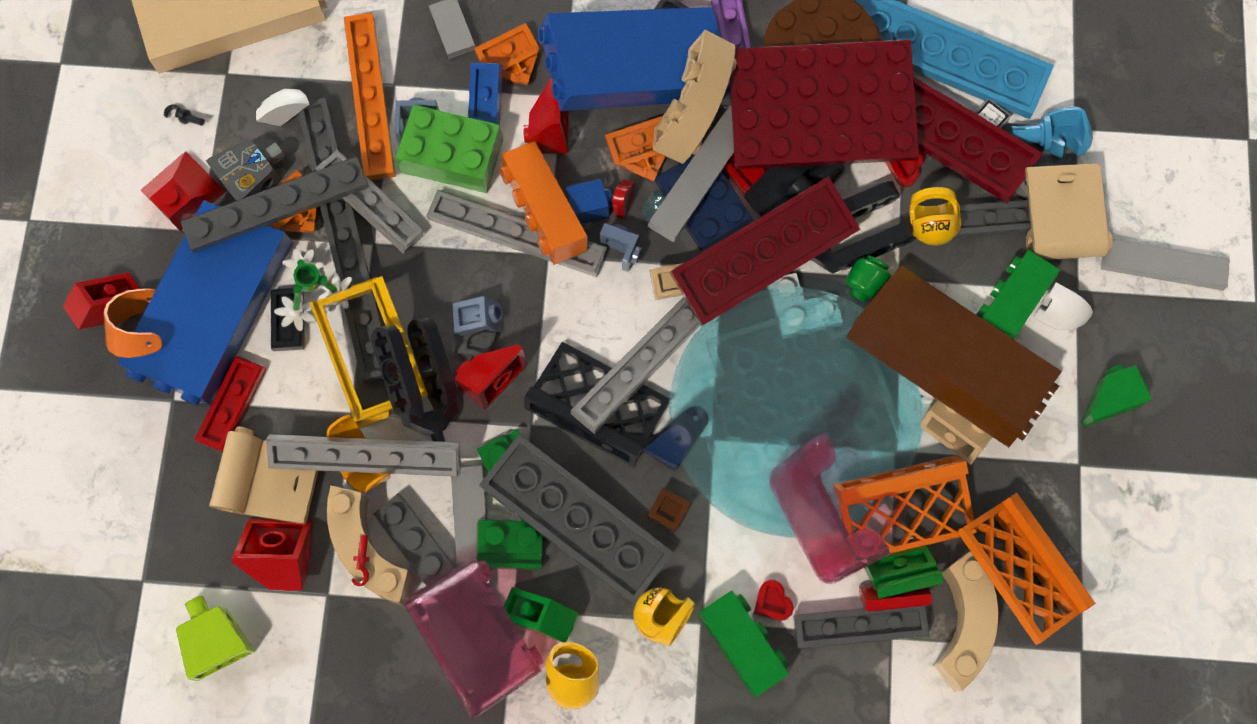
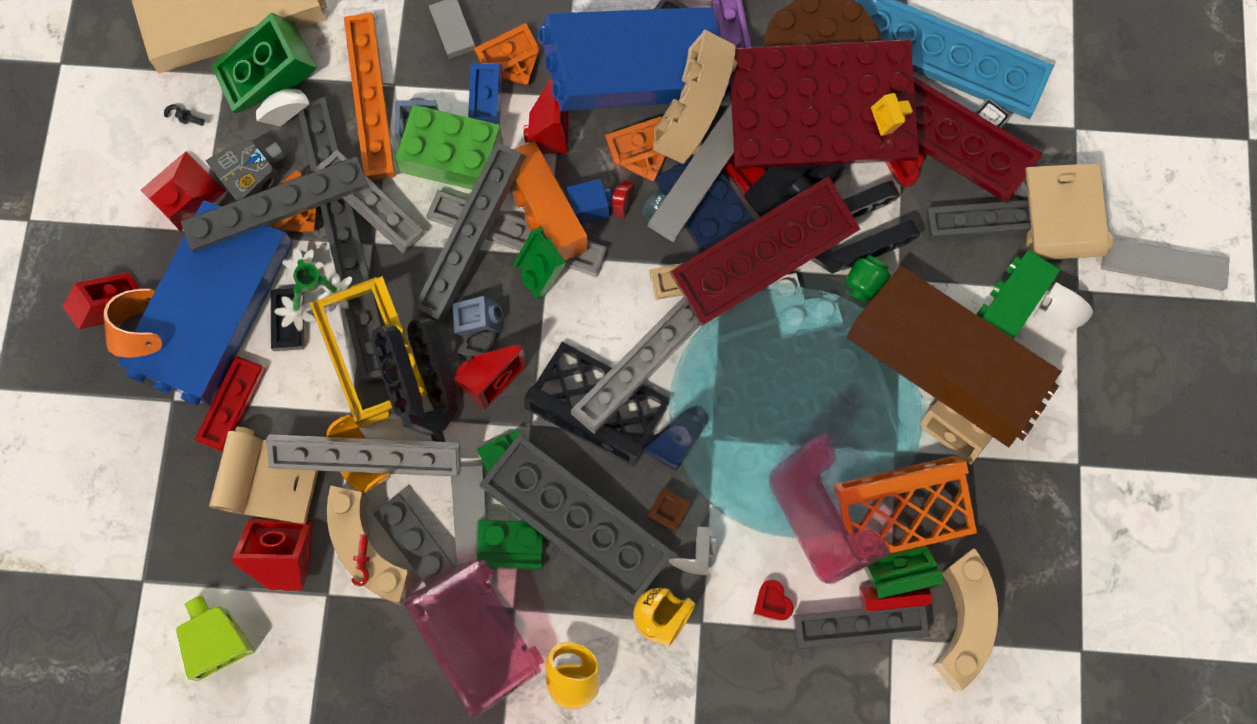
green slope [499,587,578,643] -> none
sand blue bracket [600,223,642,272] -> none
green brick [698,590,789,698] -> none
yellow helmet [909,187,961,246] -> none
orange fence [957,493,1096,645] -> none
dark azure piece [1011,107,1093,159] -> none
green slope [1081,364,1152,428] -> none
none -> green slope [211,13,317,113]
none -> dark grey plate [414,142,526,322]
none -> green plate [512,227,566,299]
none -> light grey plate [669,526,716,575]
none -> yellow tile [871,93,913,136]

